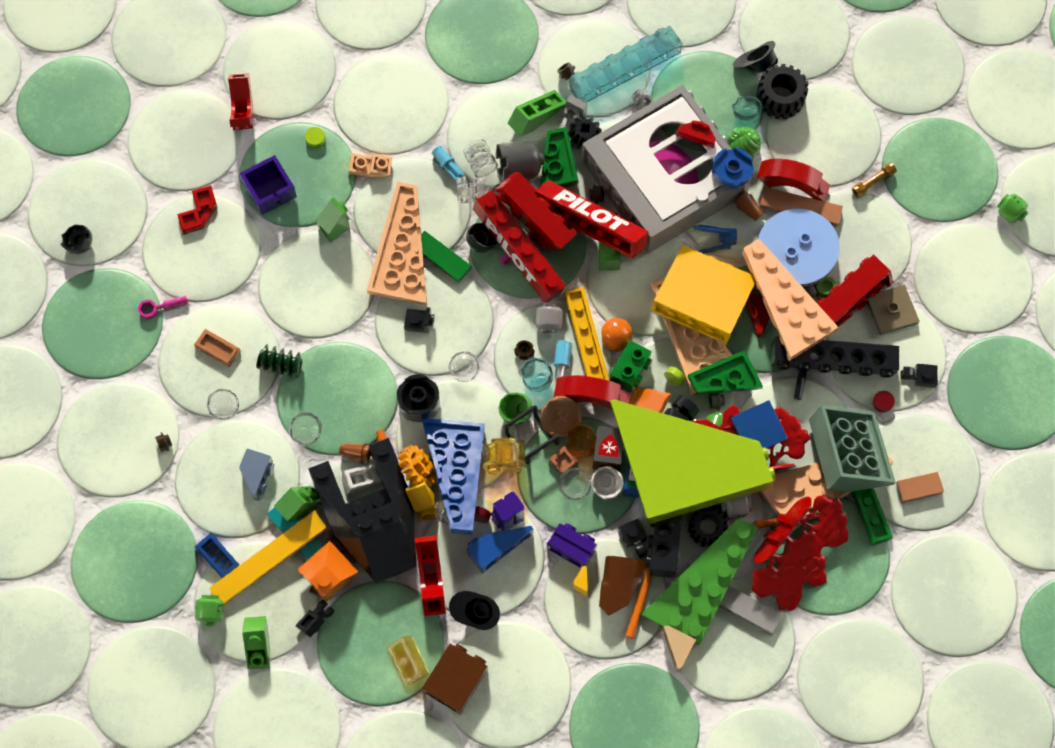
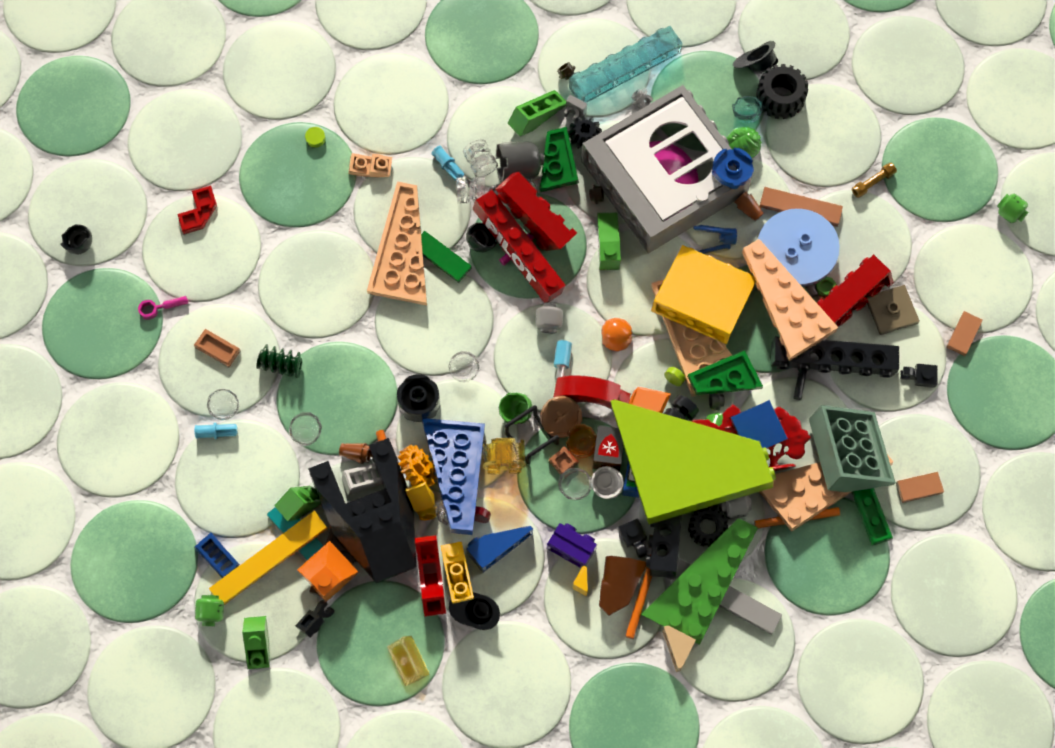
dark brown plate [155,432,172,452] -> none
red arch [228,73,254,130] -> none
dark purple piece [239,155,297,215] -> none
sand blue slope [239,448,275,500] -> none
bright green slope [316,197,350,243] -> none
black bracket [404,307,435,333] -> none
reddish brown brick [422,643,488,715] -> none
dark purple brick [491,492,524,531] -> none
dark brown plate [514,340,535,360] -> none
clear light blue hair [521,358,554,392] -> none
red brick [536,180,649,259] -> none
yellow tile [564,287,610,407] -> none
green brick [609,340,653,392] -> none
red tile [676,120,716,148] -> none
red tile [745,292,770,338] -> none
red plant [751,495,848,611] -> none
red arch [757,159,830,201] -> none
dark red tile [872,391,895,413] -> none
none -> medium azure axle [194,423,238,439]
none -> yellow slope [440,541,474,604]
none -> nougat tile [946,311,982,356]

